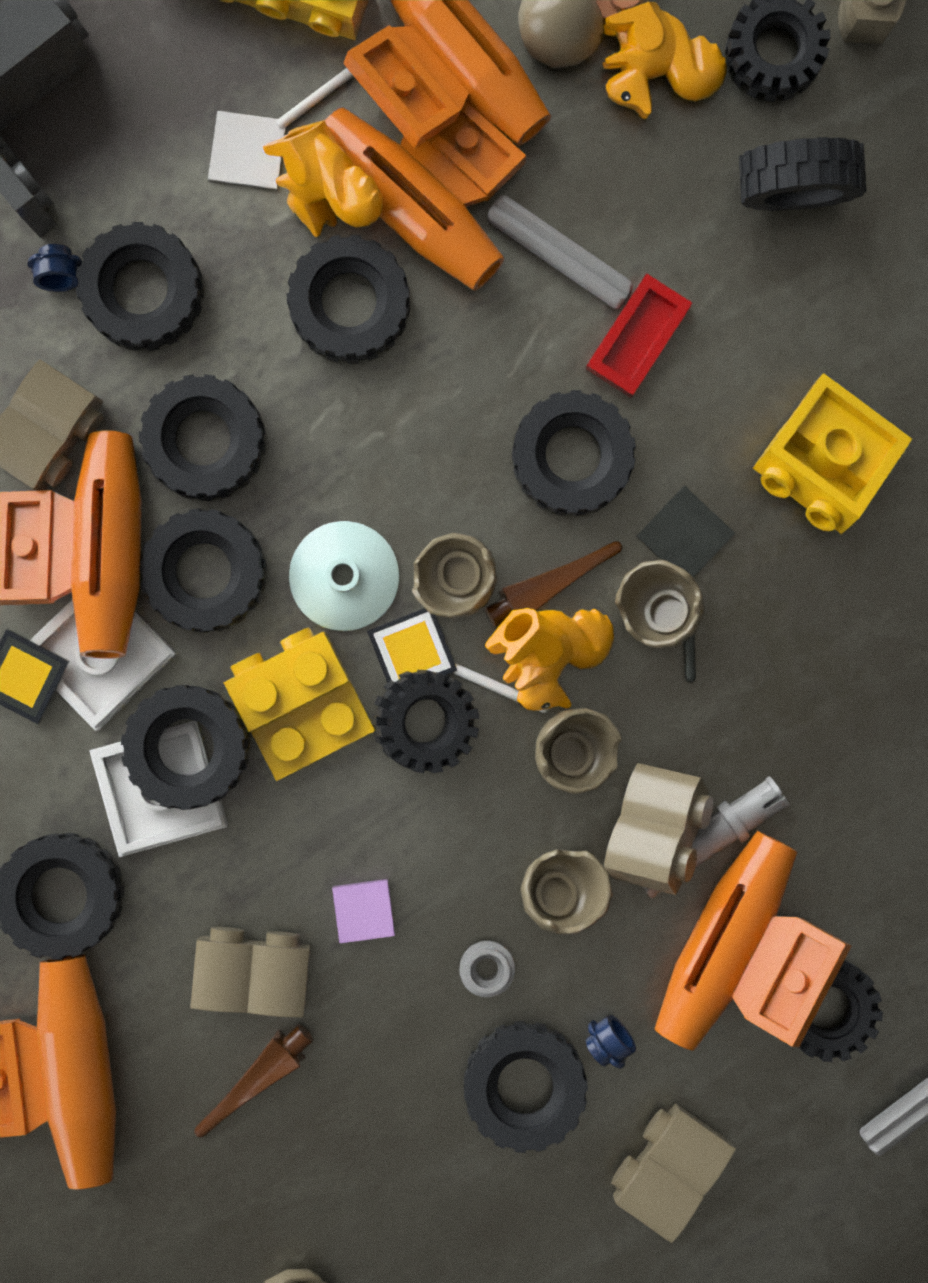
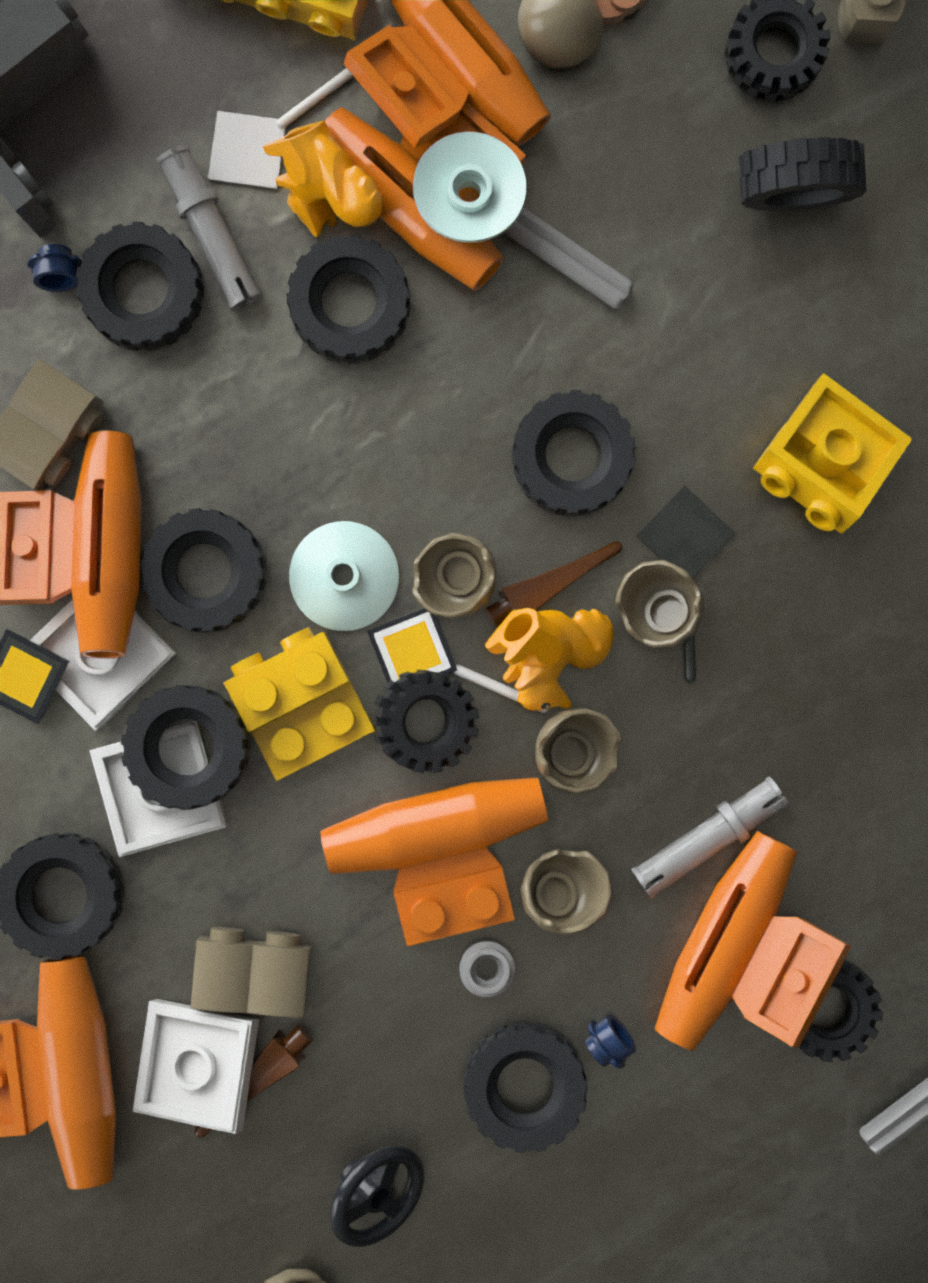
black tyre [139,374,266,501] -> none
lavender tile [332,879,395,943] -> none
red tile [585,273,693,398] -> none
light orange animal [602,1,727,119] -> none
brick [604,763,713,895] -> none
dark tan brick [611,1103,736,1243] -> none
none -> white tile [132,999,259,1134]
none -> light grey pin [156,145,262,311]
none -> orange plate [320,777,549,947]
none -> black piece [330,1145,424,1247]
none -> light aqua dish [413,132,526,243]

